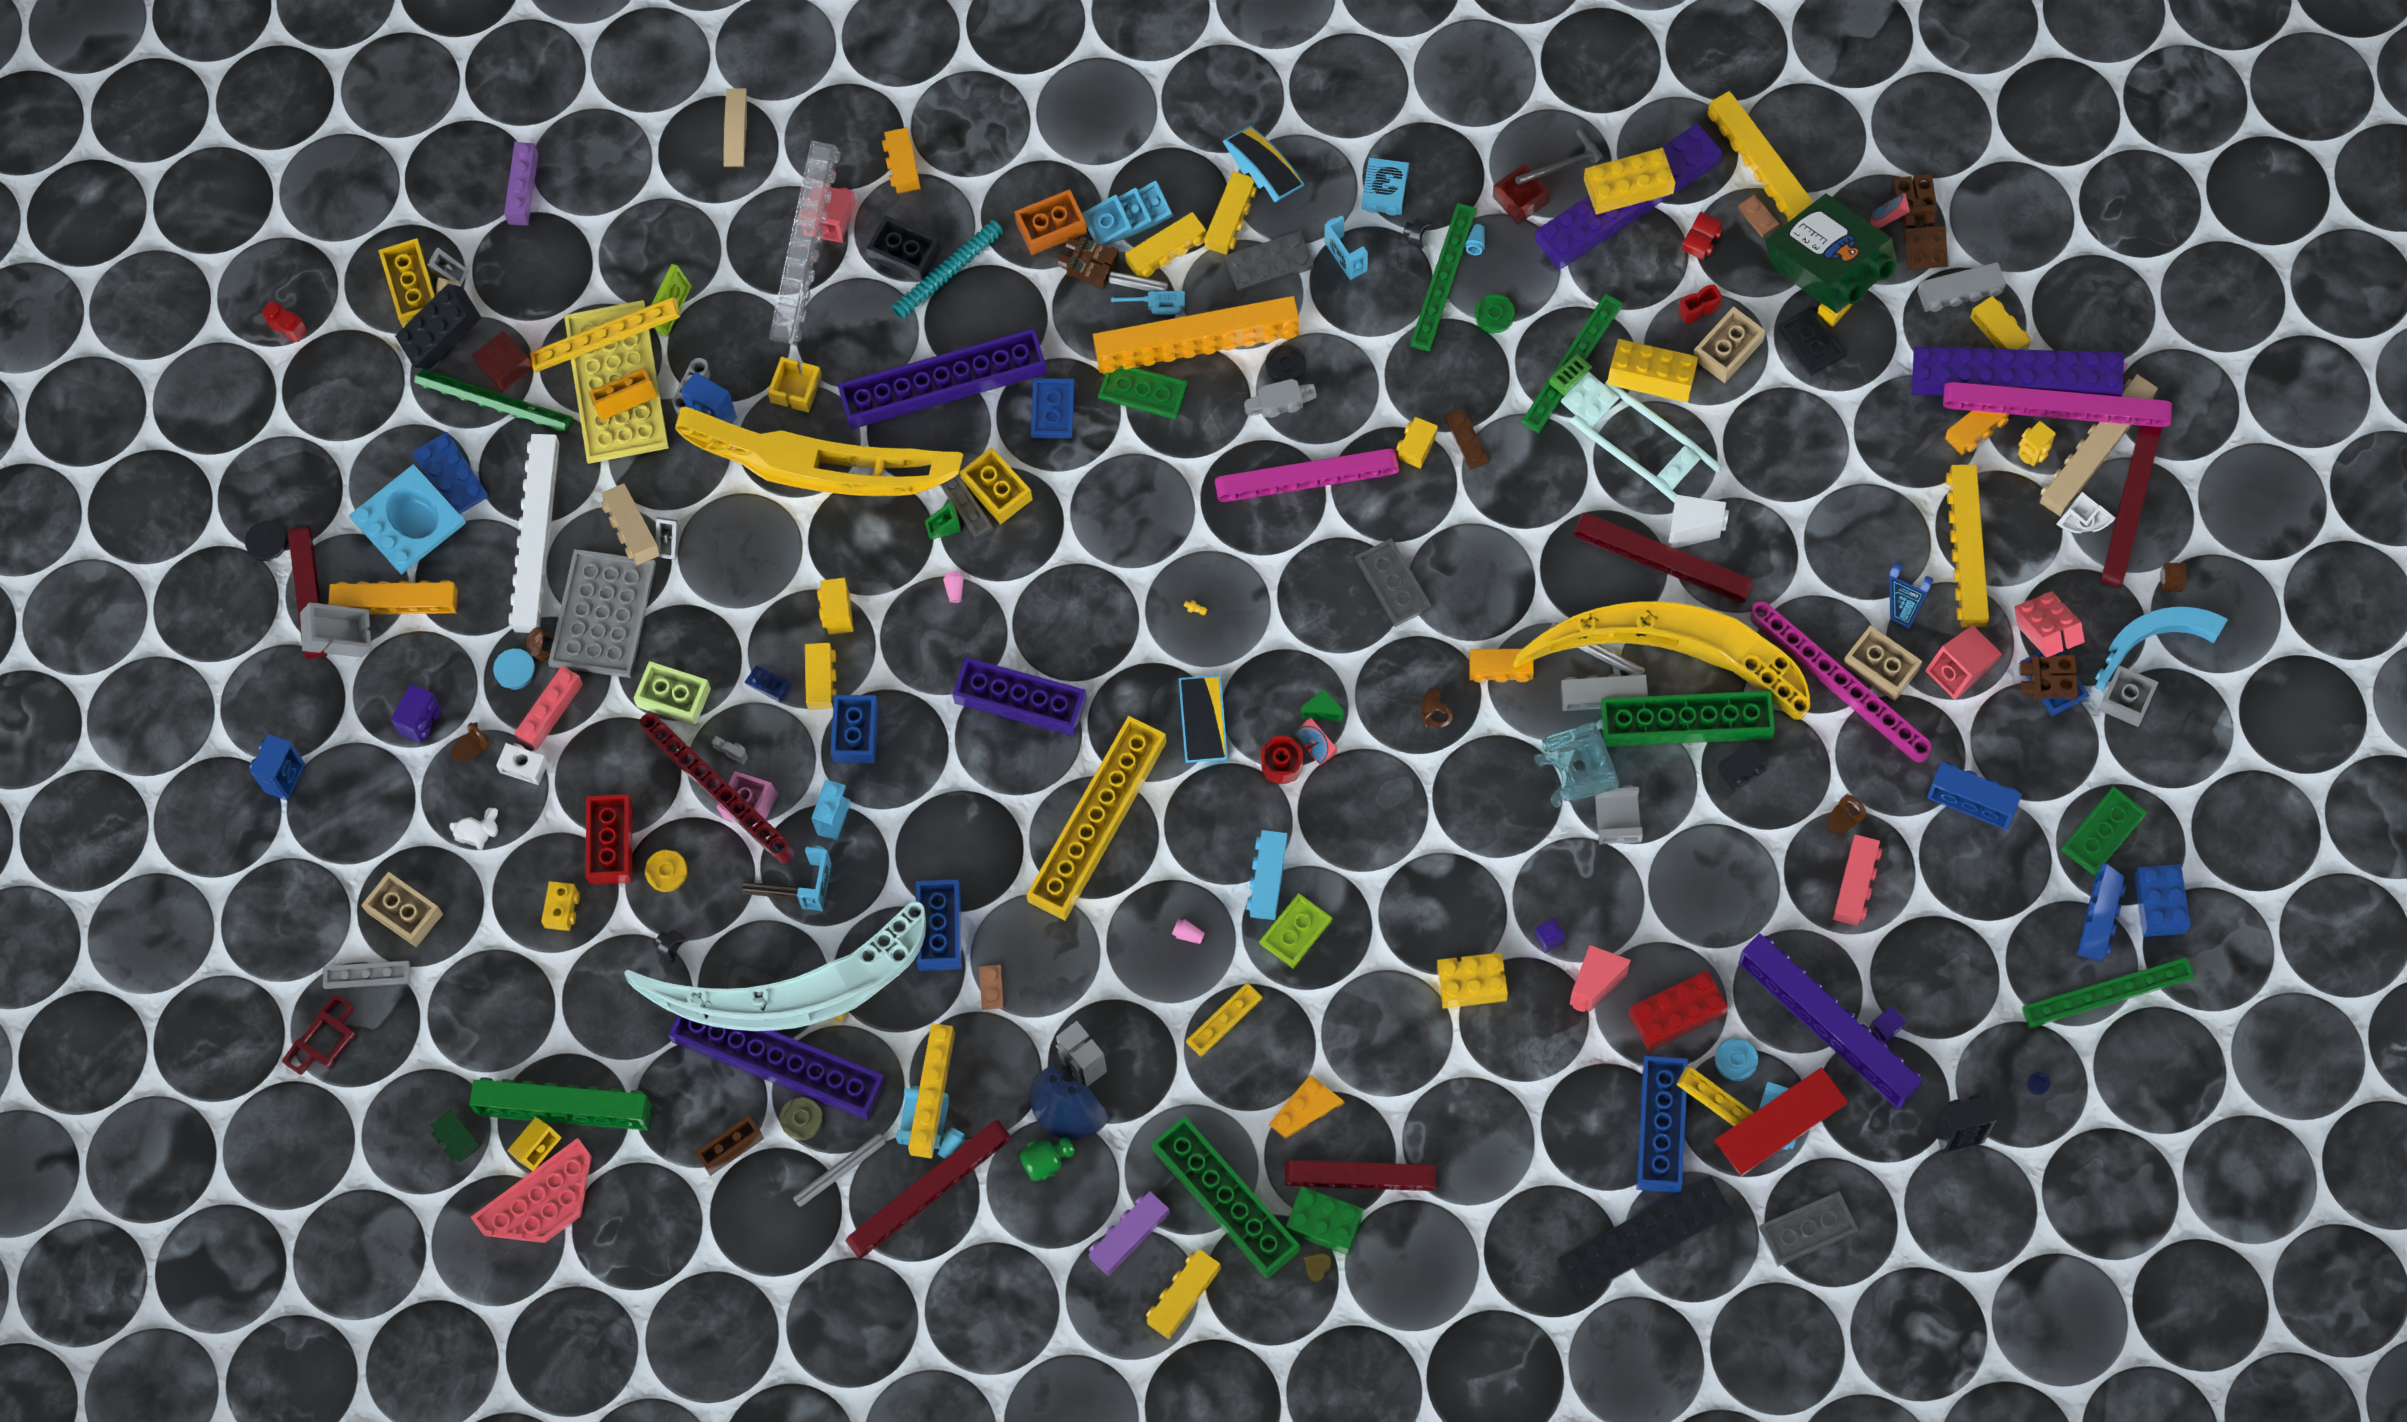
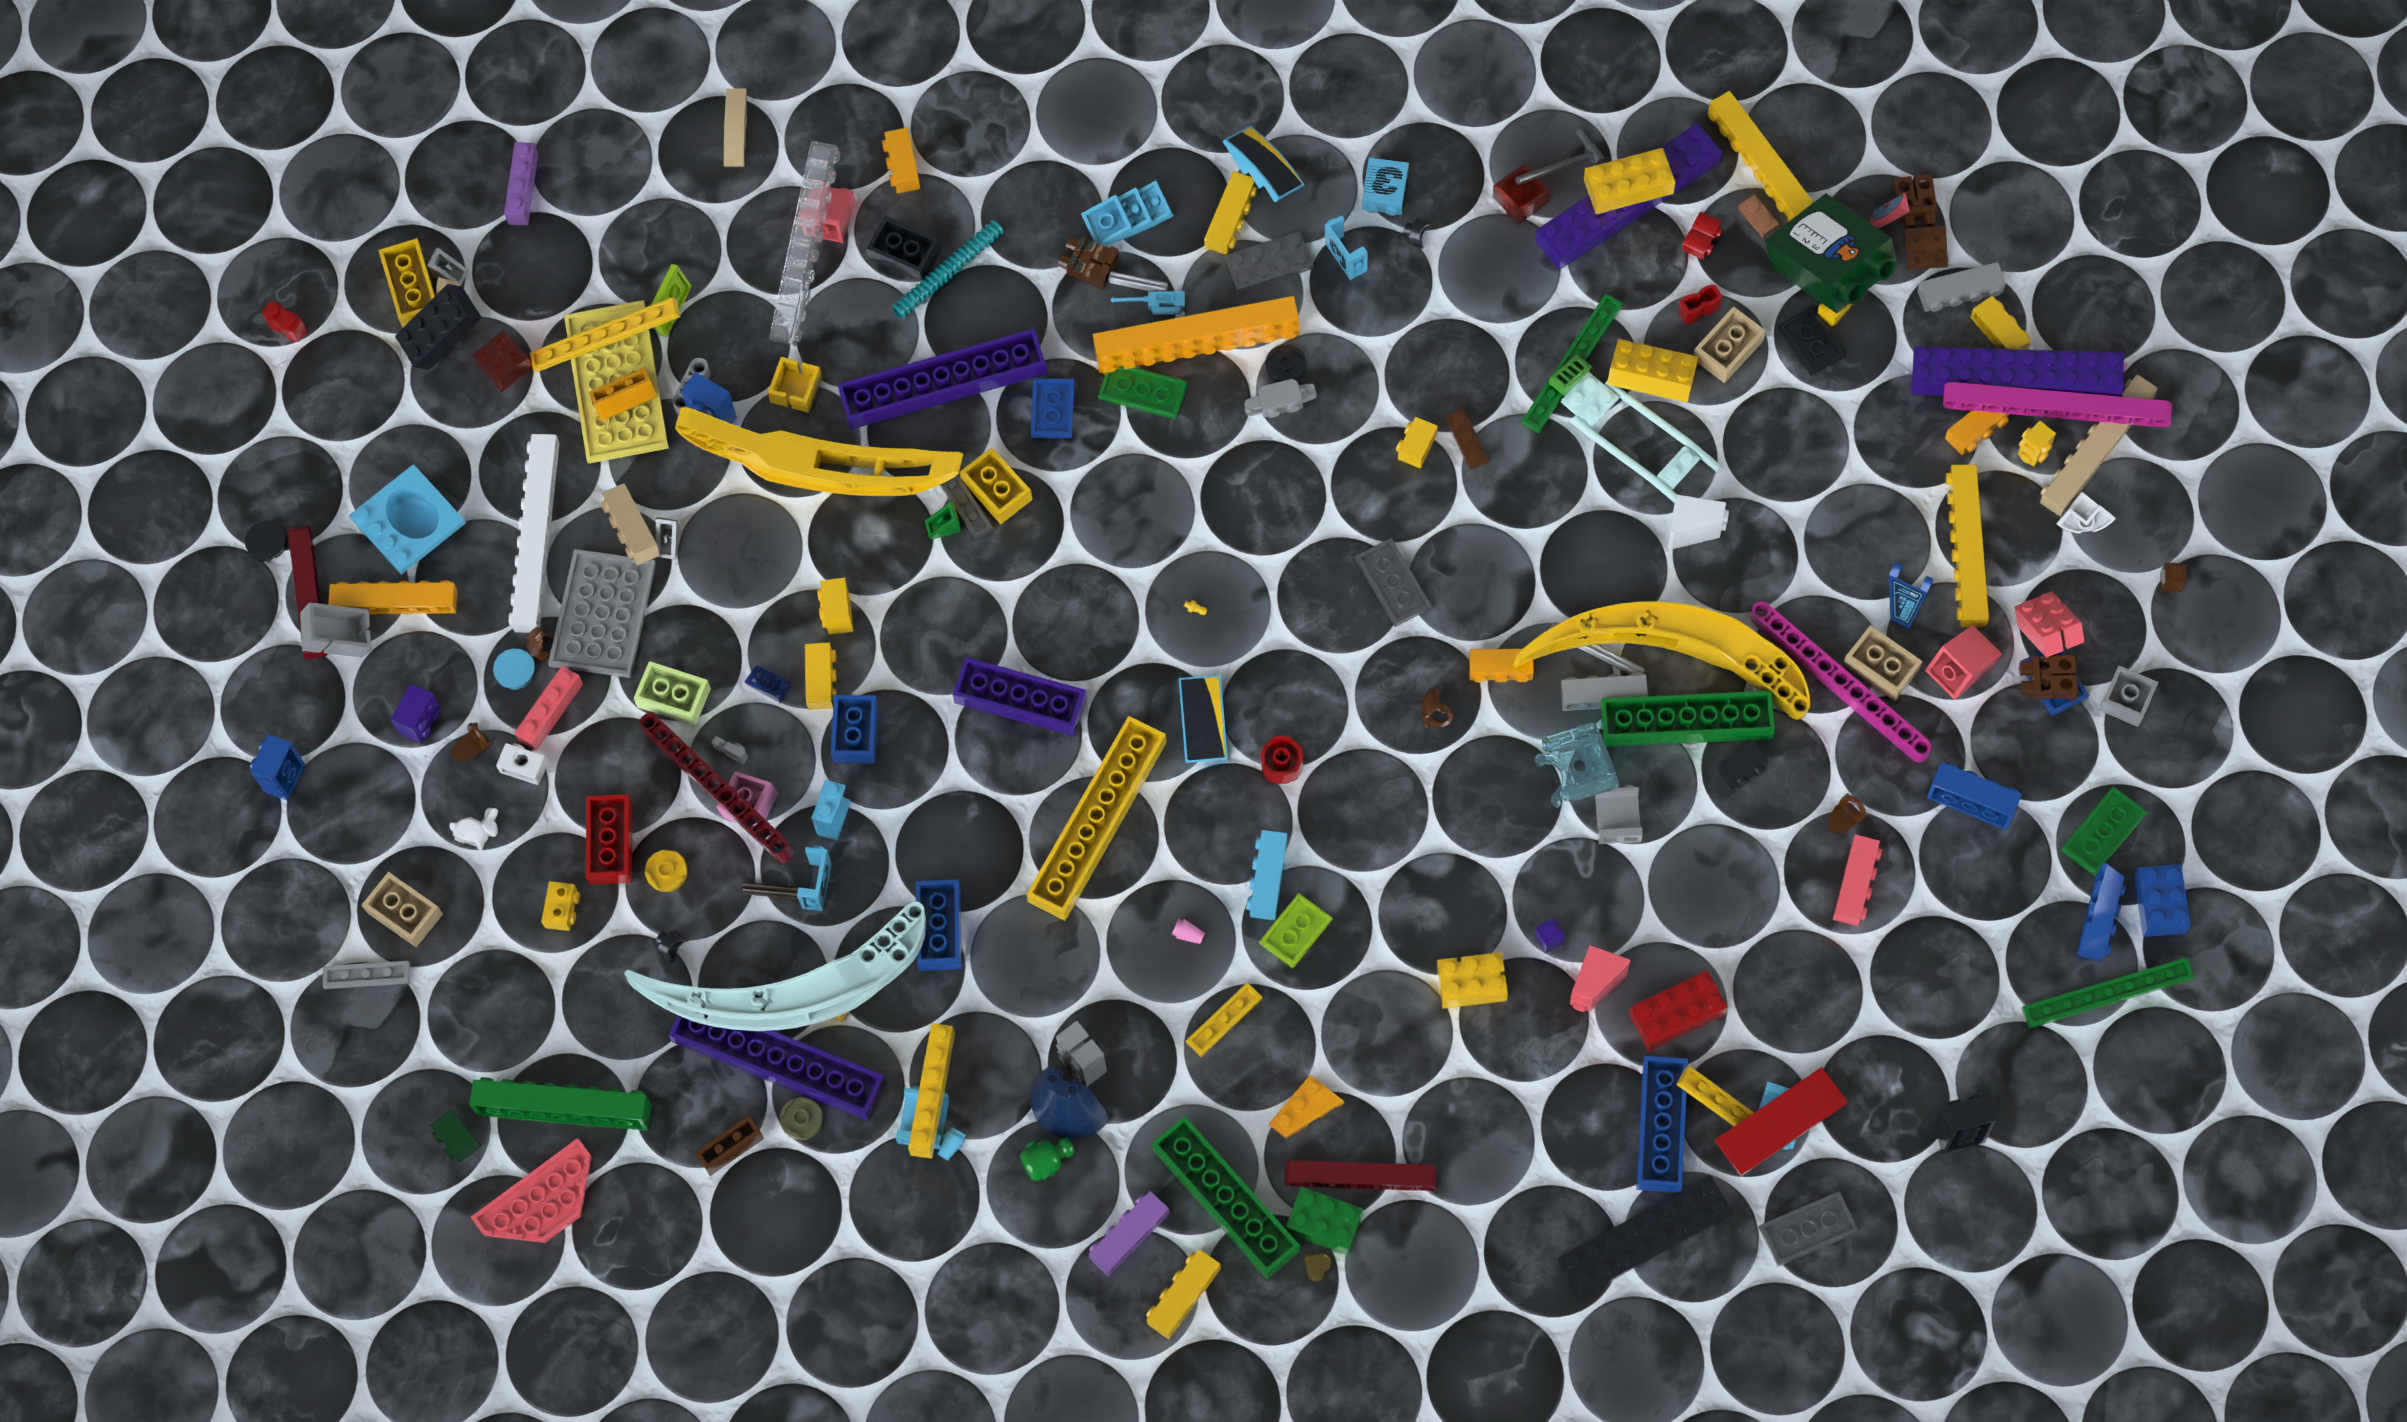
dark red bar [282,994,357,1075] -> none
blue plate [412,432,489,514] -> none
green plate [414,369,573,431] -> none
yellow brick [507,1117,561,1171] -> none
light grey axle [793,1133,886,1207] -> none
dark red beam [845,1120,1012,1259] -> none
bright pink cone [943,571,964,603] -> none
nougat plate [979,965,1004,1010] -> none
orange brick [1014,189,1087,256] -> none
yellow brick [1125,212,1206,278] -> none
dark pink beam [1215,449,1399,502] -> none
slope [1294,718,1337,765] -> none
green slope [1301,689,1343,721] -> none
green plate [1410,203,1477,352] -> none
medium azure cone [1465,224,1485,255] -> none
green tile [1474,294,1515,333] -> none
dark red beam [1573,514,1754,603] -> none
medium azure tile [1715,1038,1758,1081] -> none
dark purple brick [1738,933,1922,1111] -> none
dark purple brick [1869,1006,1906,1043] -> none
clear blue tile [2027,1072,2050,1095] -> none
medium azure arch [2095,607,2228,692] -> none
dark red beam [2100,425,2162,588] -> none

